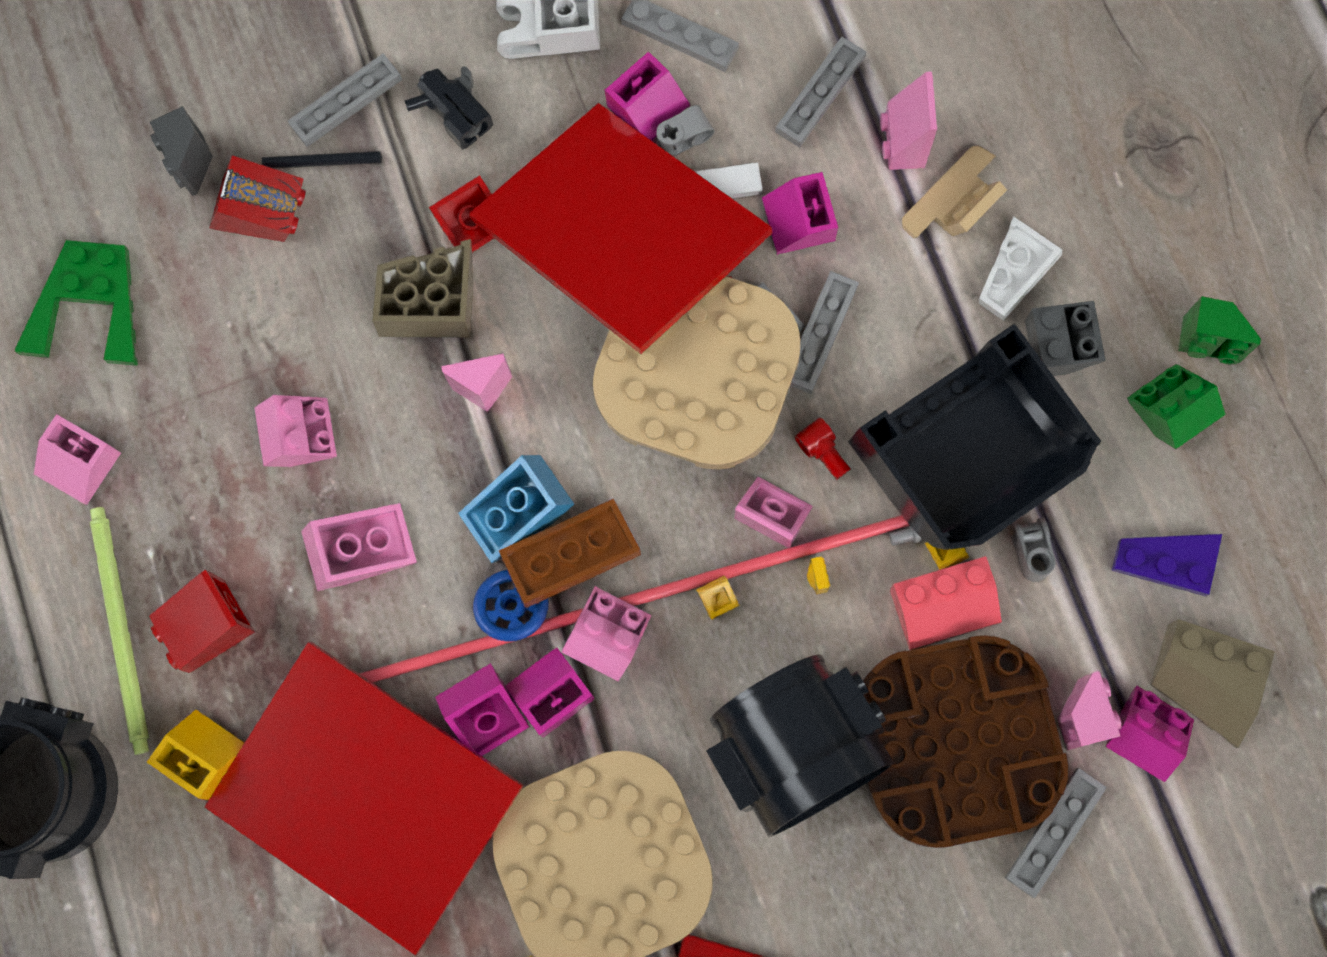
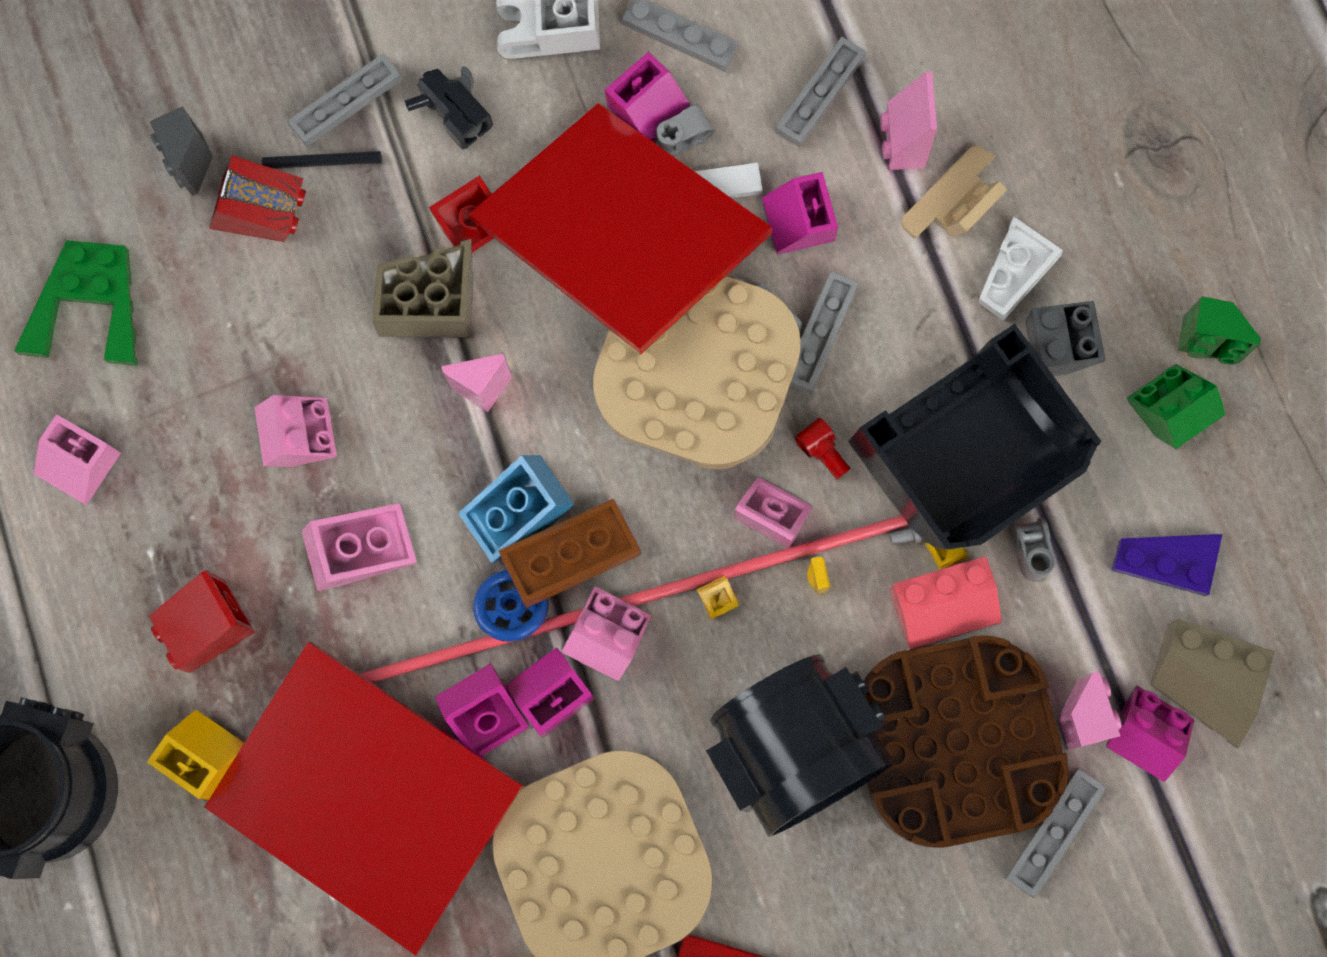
yellowish green piece [90,507,149,755] -> none

